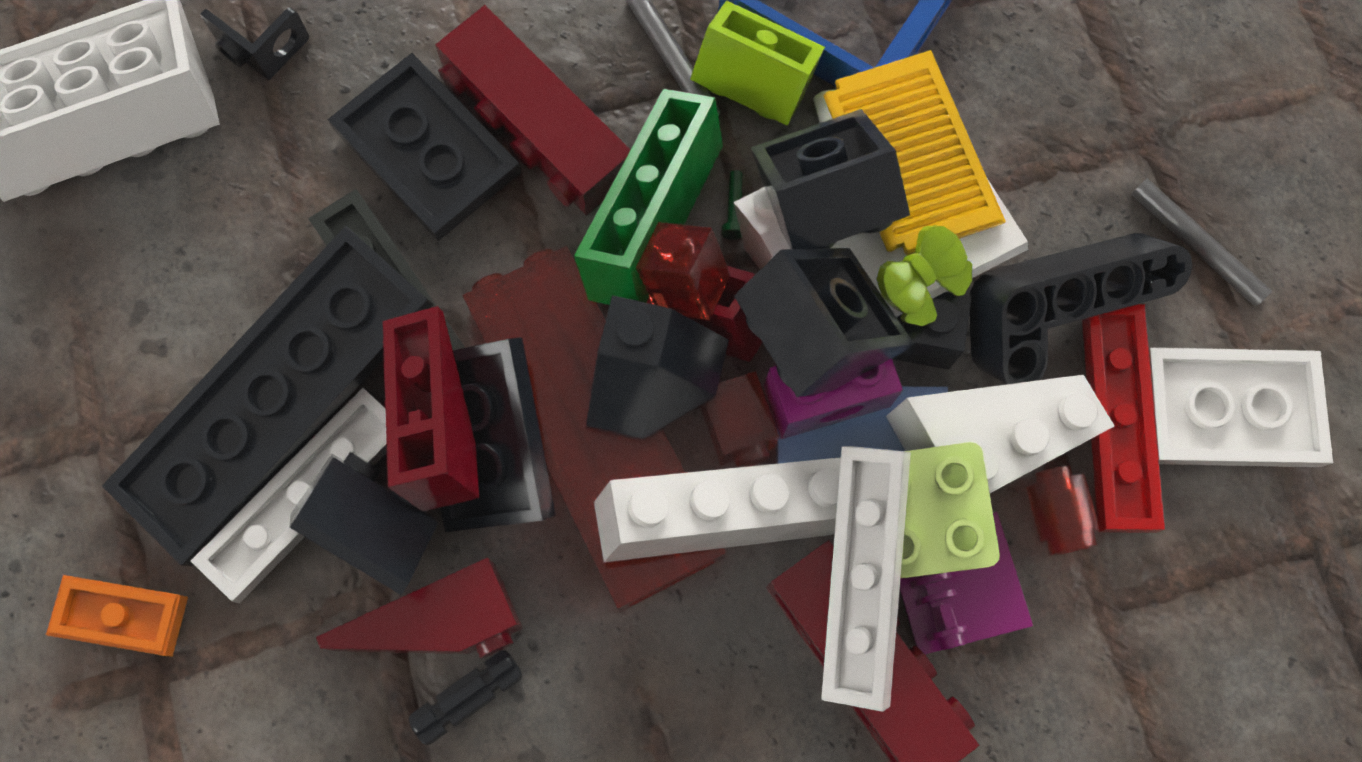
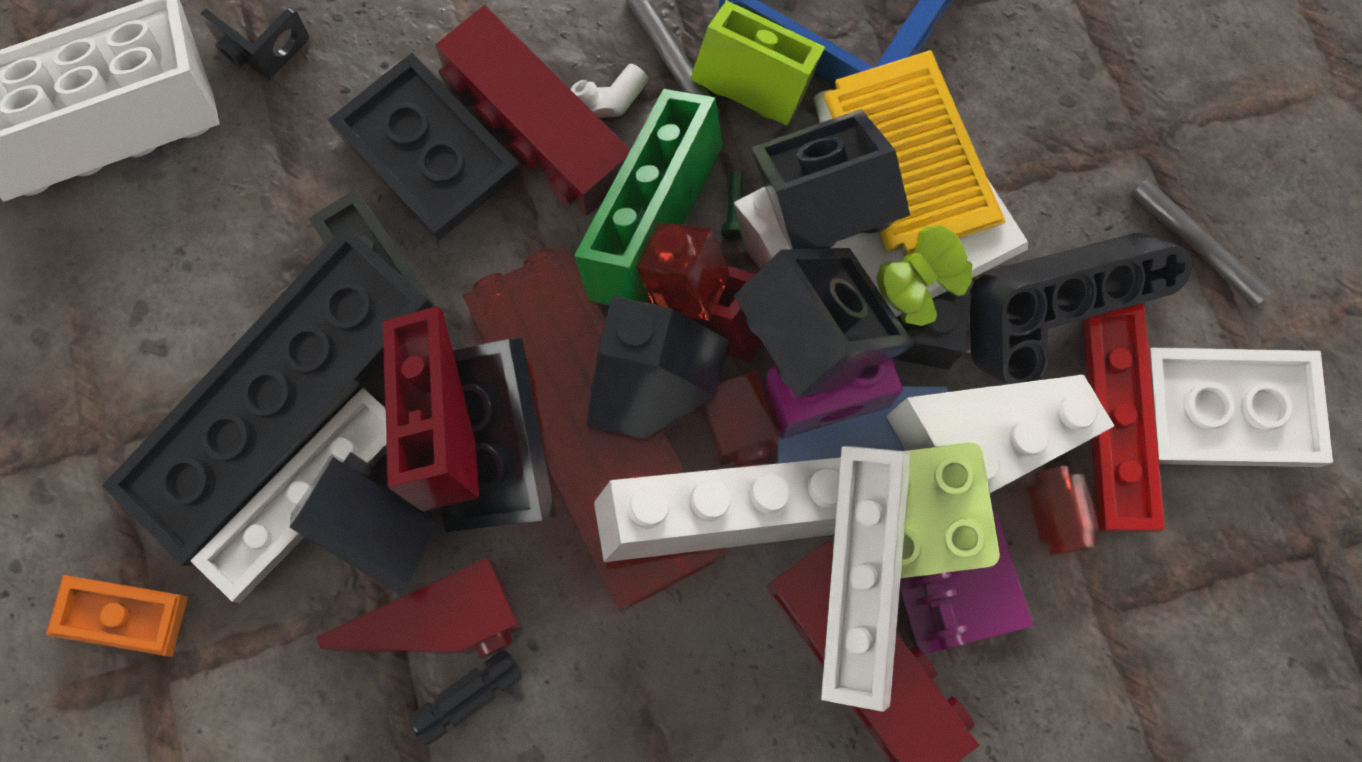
none -> white arm [571,64,649,118]

